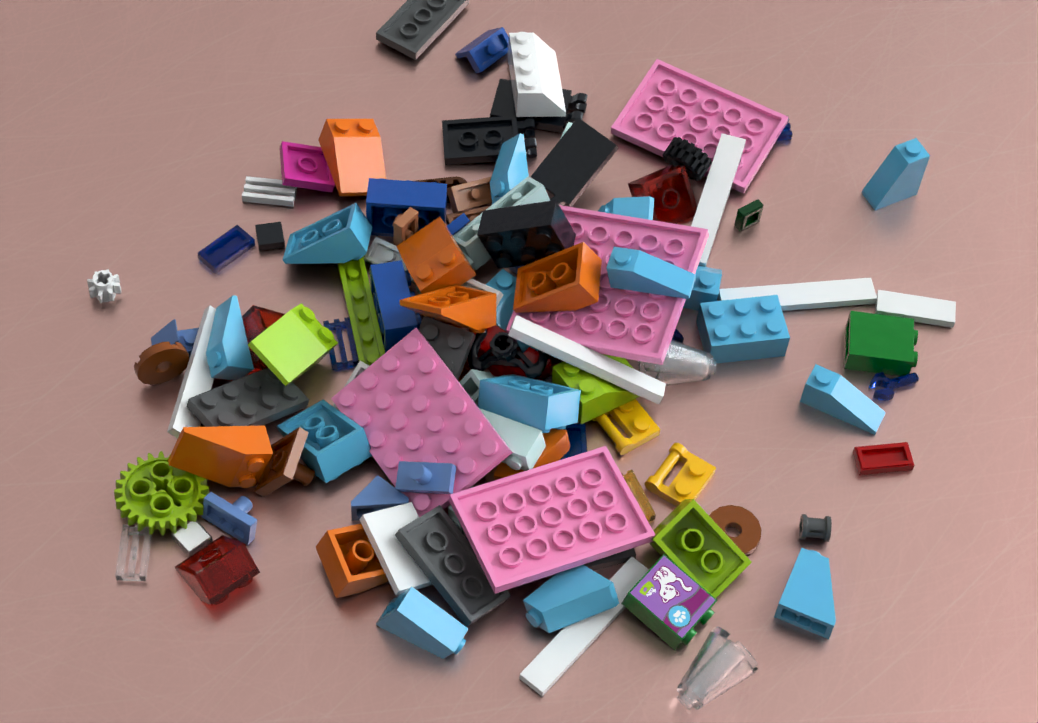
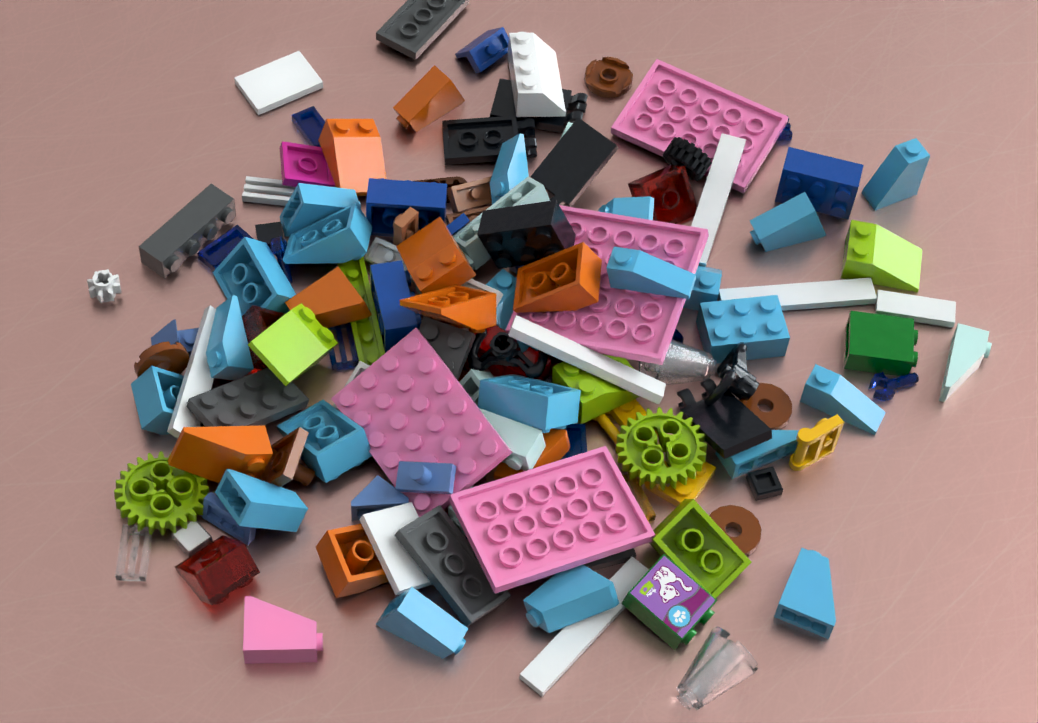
dark green tile [734,199,764,231] -> none
dark grey bush [799,514,832,542] -> none
red tile [853,442,915,475] -> none
none -> medium azure slope [131,366,184,435]
none -> dark grey brick [139,184,236,279]
none -> medium azure slope [213,237,296,331]
none -> medium azure slope [215,469,308,532]
none -> white tile [234,51,323,115]
none -> bright pink slope [243,596,323,664]
none -> clear blue bar [270,236,293,284]
none -> medium azure slope [279,183,361,237]
none -> orange slope [285,267,372,328]
none -> clear blue tile [292,106,325,147]
none -> orange slope [393,65,465,132]
none -> dark orange tile [584,57,633,98]
none -> lime gear [616,407,707,490]
none -> black tile [677,379,772,459]
none -> black piece [704,342,759,406]
none -> medium azure slope [715,430,799,479]
none -> dark orange tile [739,383,792,430]
none -> black tile [746,467,783,501]
none -> medium azure slope [750,192,826,252]
none -> blue brick [775,147,864,220]
none -> yellow plate [788,414,844,471]
none -> lime slope [841,220,922,292]
none -> light aqua slope [939,323,992,402]

